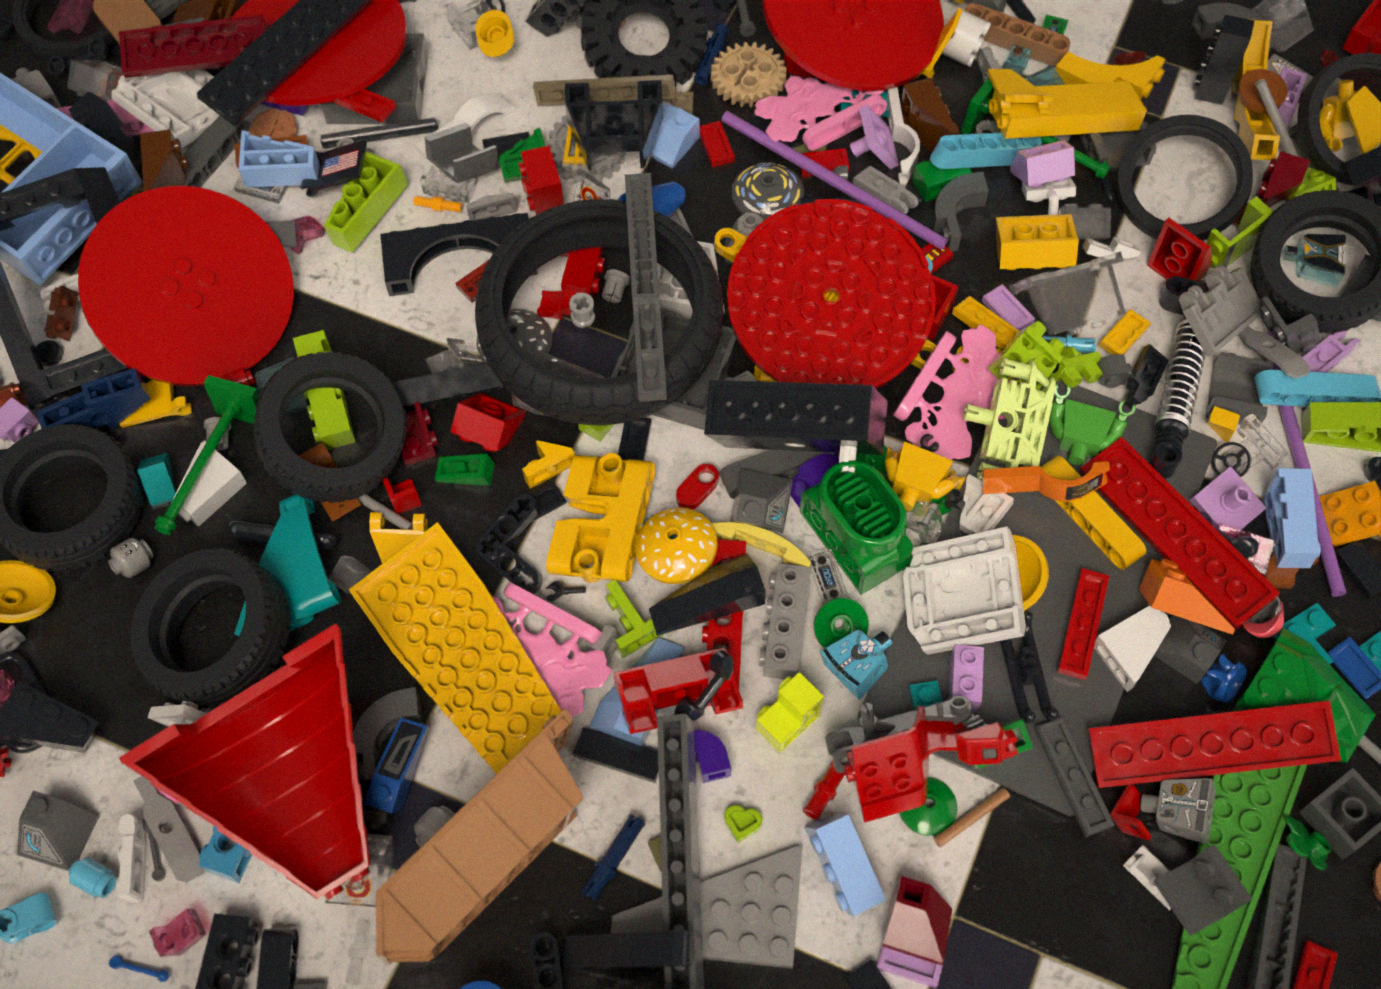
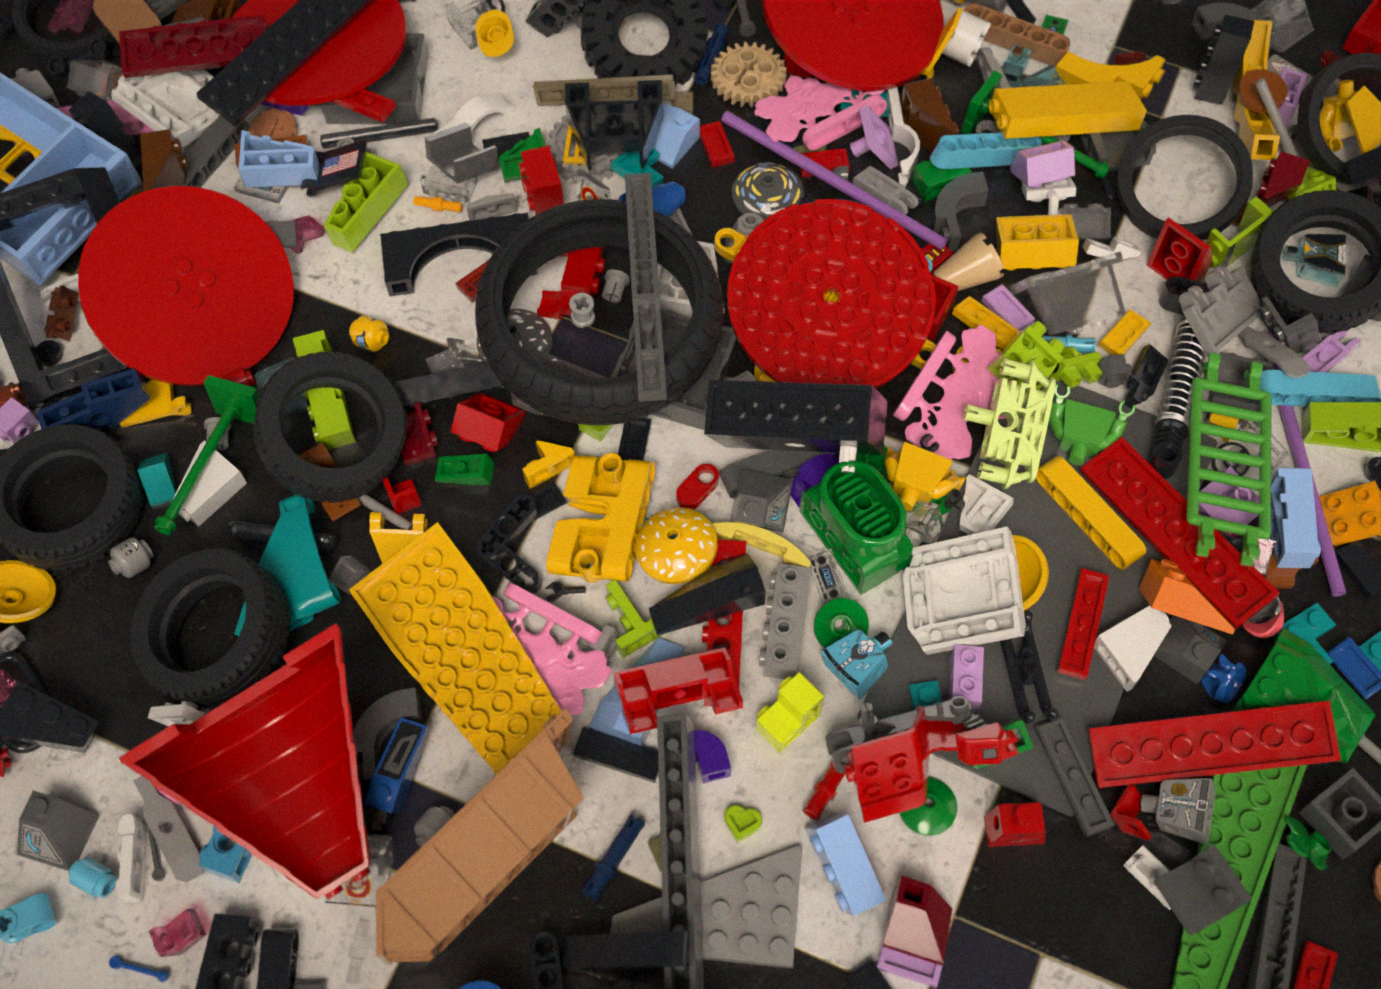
black bar [674,650,733,721] -> none
medium nougat piece [933,788,1010,848] -> none
orange piece [982,461,1110,501] -> none
yellow flag [987,69,1053,114] -> none
none -> yellow head [349,315,389,352]
none -> teal plate [610,148,664,186]
none -> tan cone [932,232,1004,291]
none -> red torso [984,802,1045,847]
none -> bright green bar [1186,353,1272,567]

